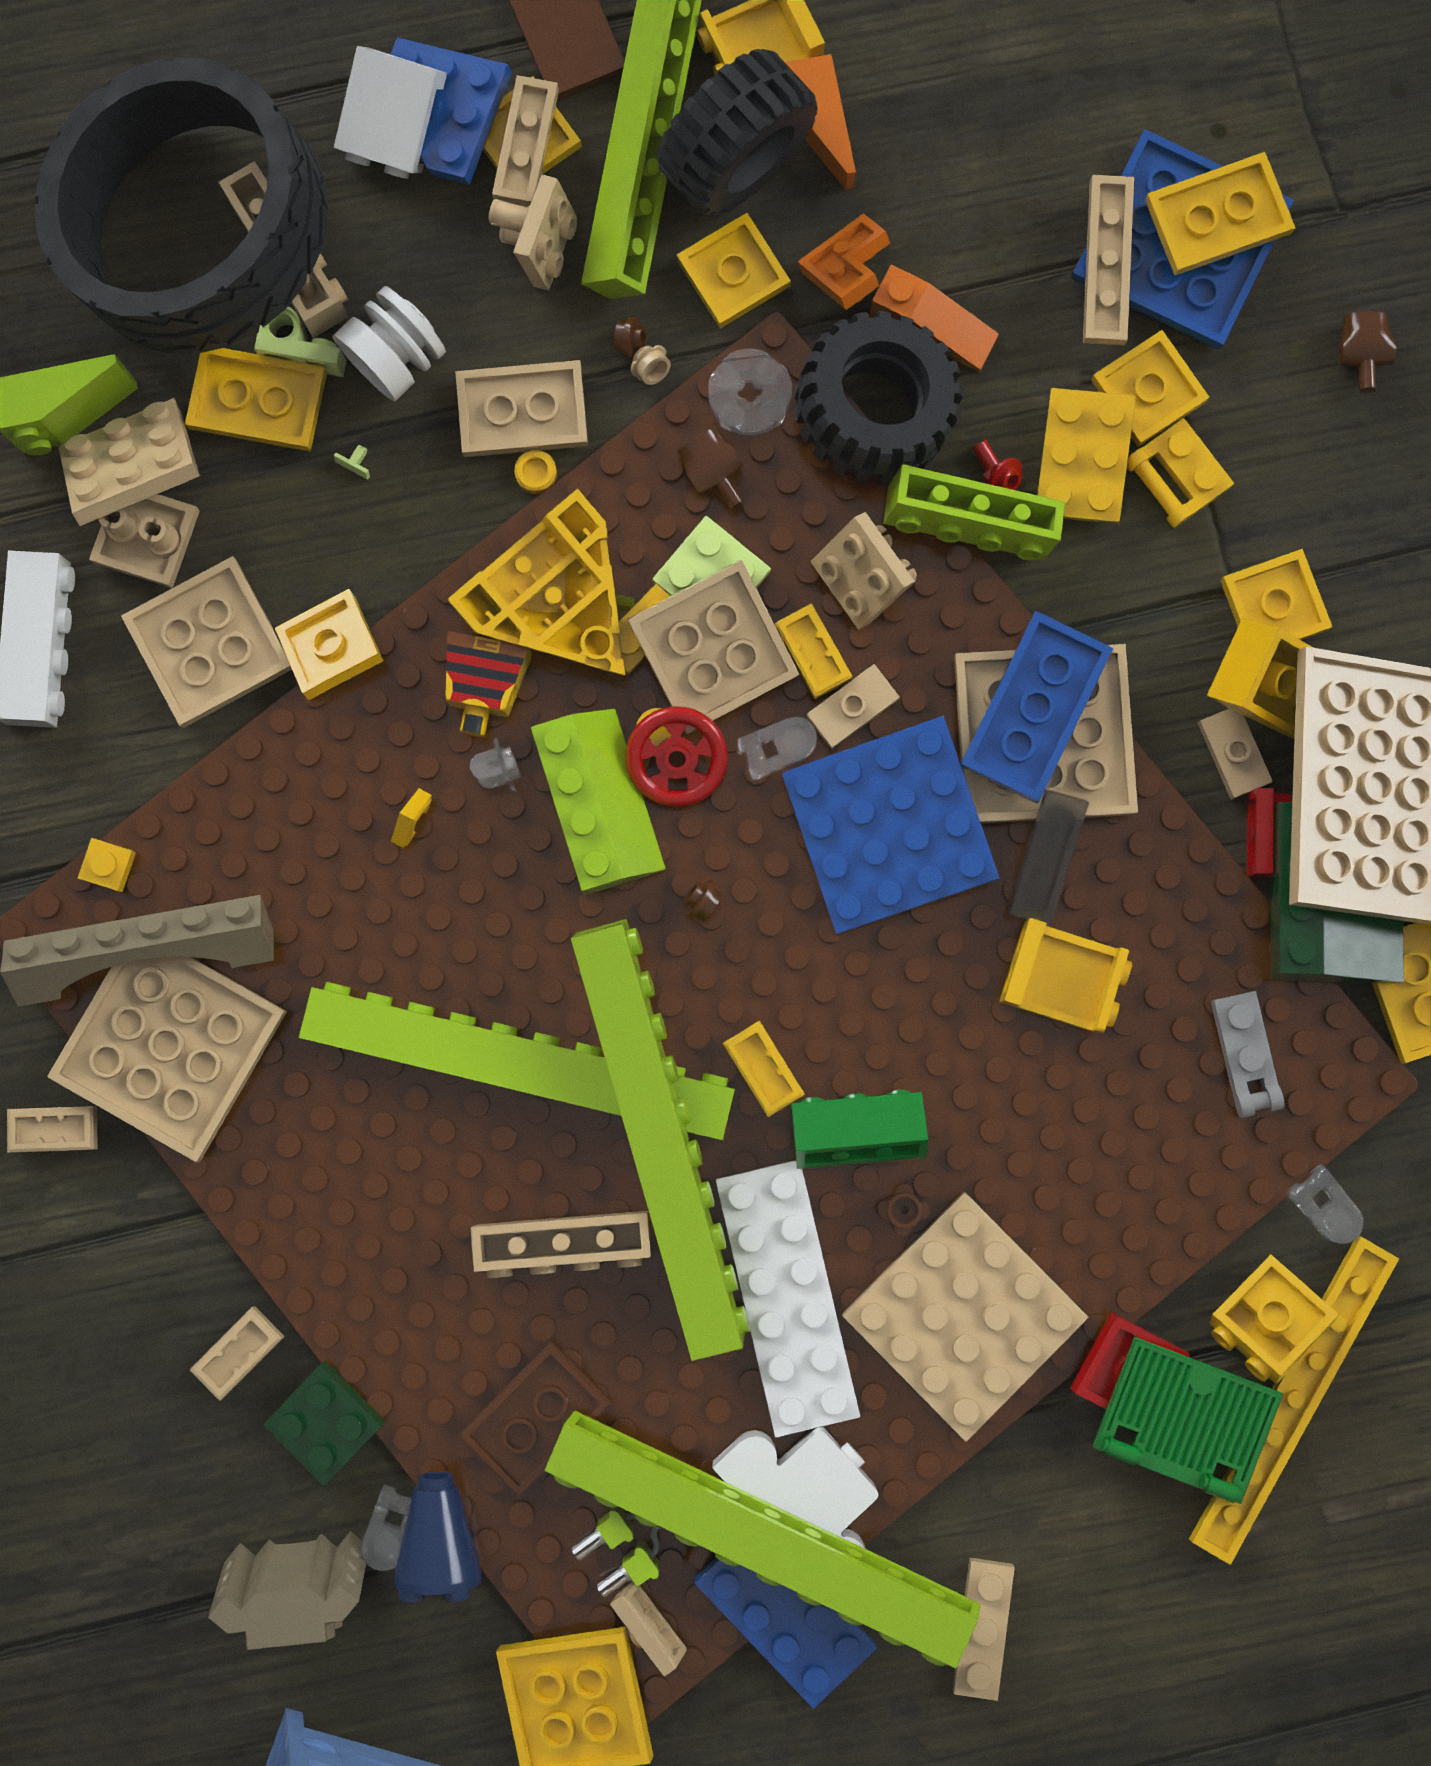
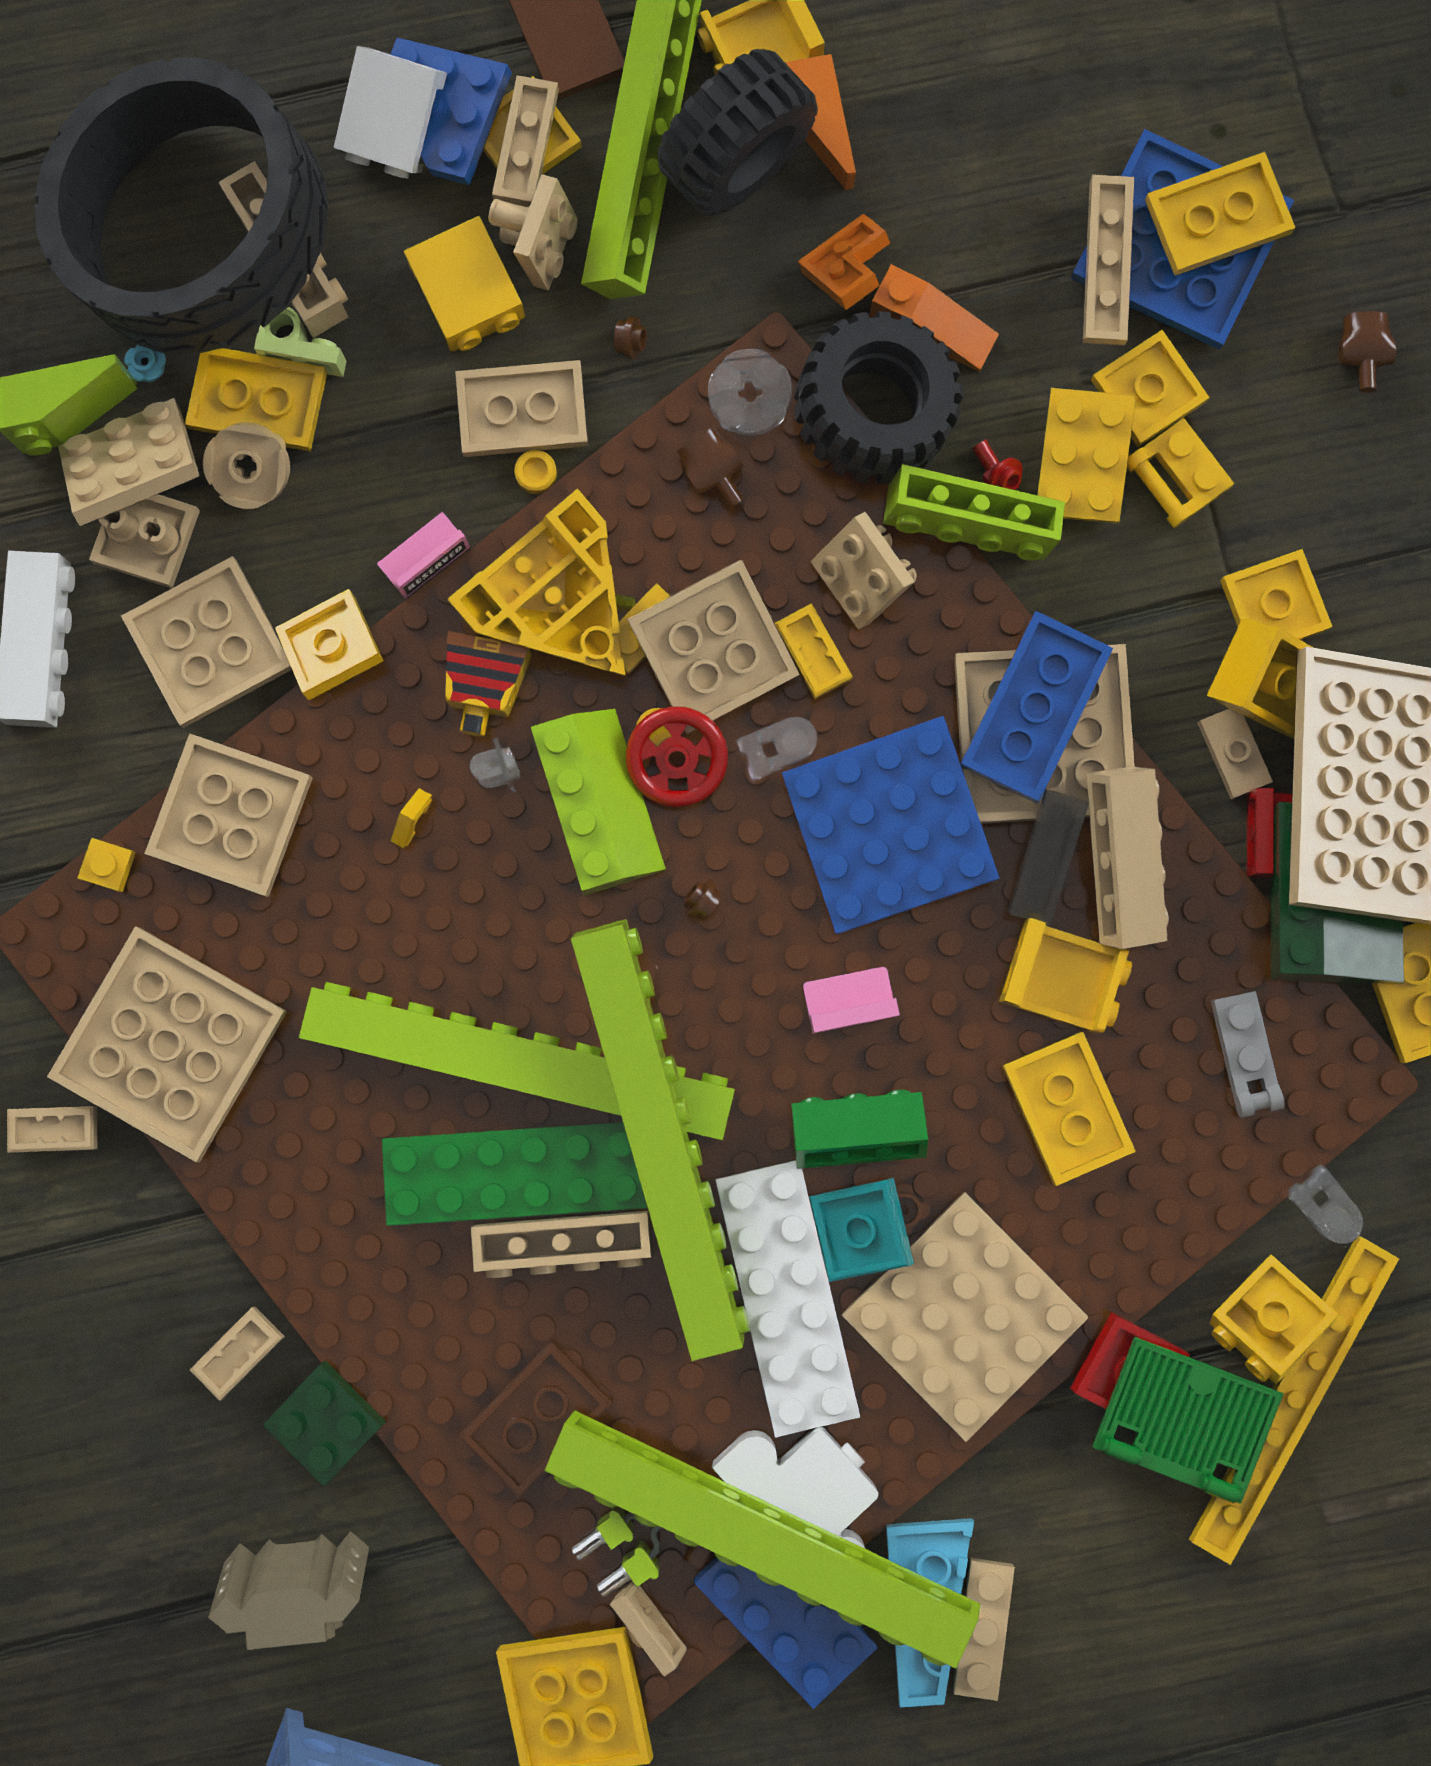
dark tan arch [0,895,274,1007] -> none
white wheel [332,286,446,402] -> none
yellowish green piece [334,445,370,480] -> none
clear plate [361,1484,412,1571] -> none
dark blue cone [394,1472,482,1602] -> none
tan plate [631,345,671,385] -> none
yellowish green plate [652,516,771,596] -> none
yellow plate [676,213,791,329] -> none
yellow plate [723,1021,805,1117] -> none
tan plate [806,664,900,750] -> none
none -> medium azure plate [124,345,166,382]
none -> tan plate [144,733,313,897]
none -> tan plate [203,422,290,509]
none -> bright pink panel [377,512,470,599]
none -> green plate [382,1122,647,1226]
none -> yellow panel [404,216,525,352]
none -> bright pink panel [803,967,900,1034]
none -> teal plate [809,1178,914,1282]
none -> medium azure wing [886,1518,974,1708]
none -> yellow plate [1002,1032,1136,1186]
none -> tan brick [1087,767,1169,949]

